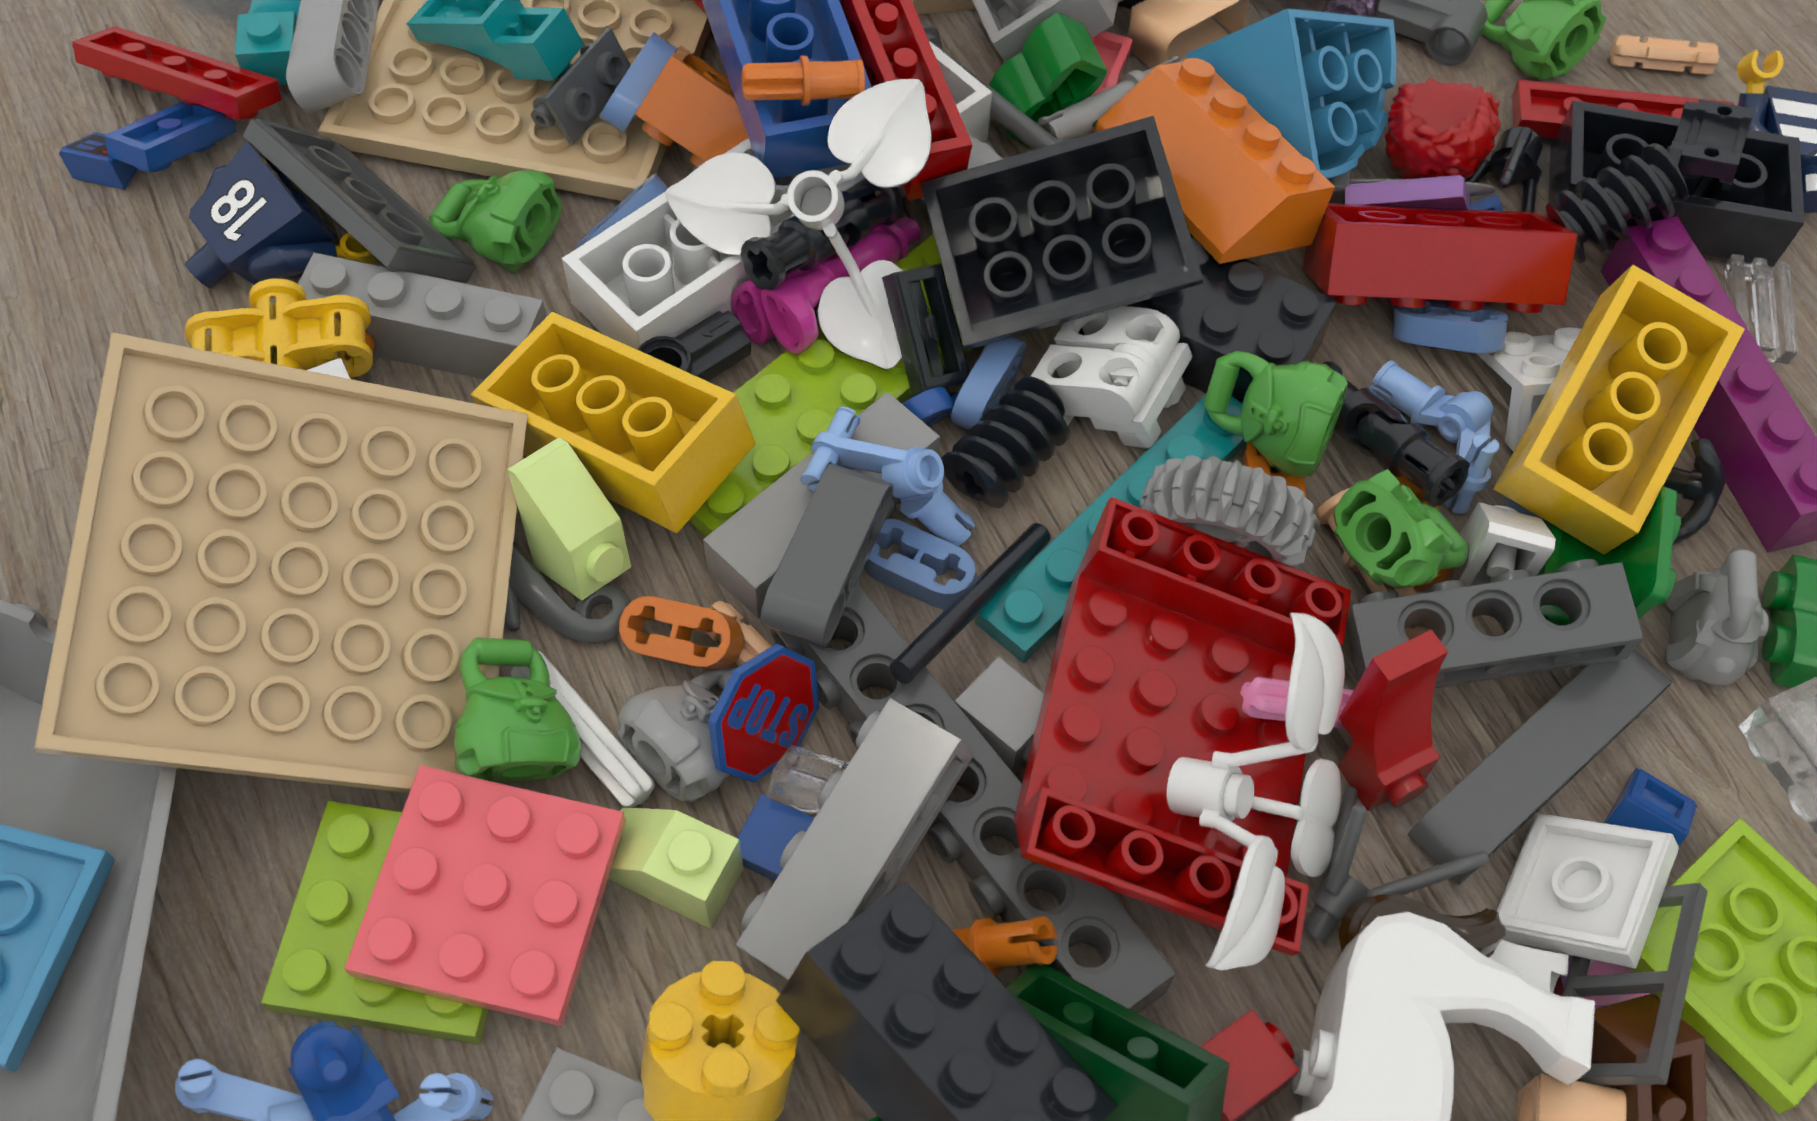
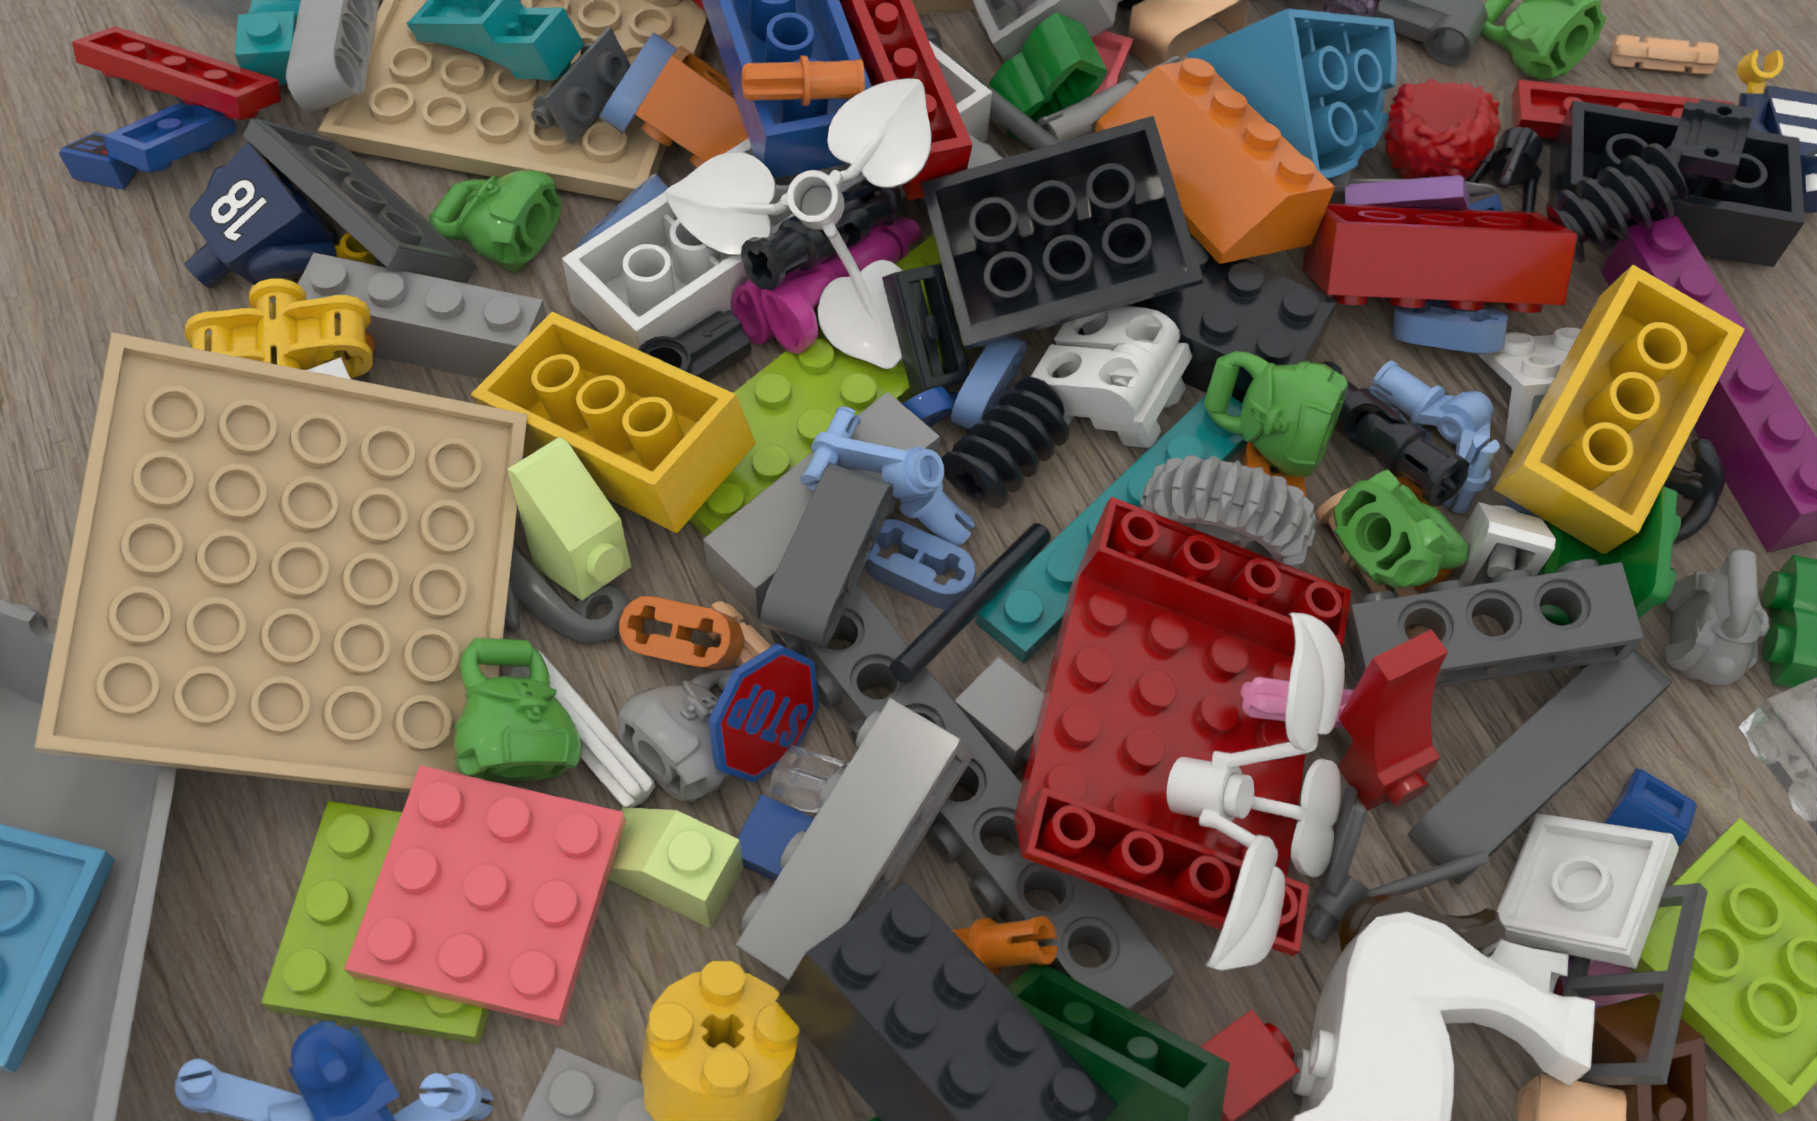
clear tile [1724,254,1798,364] -> none

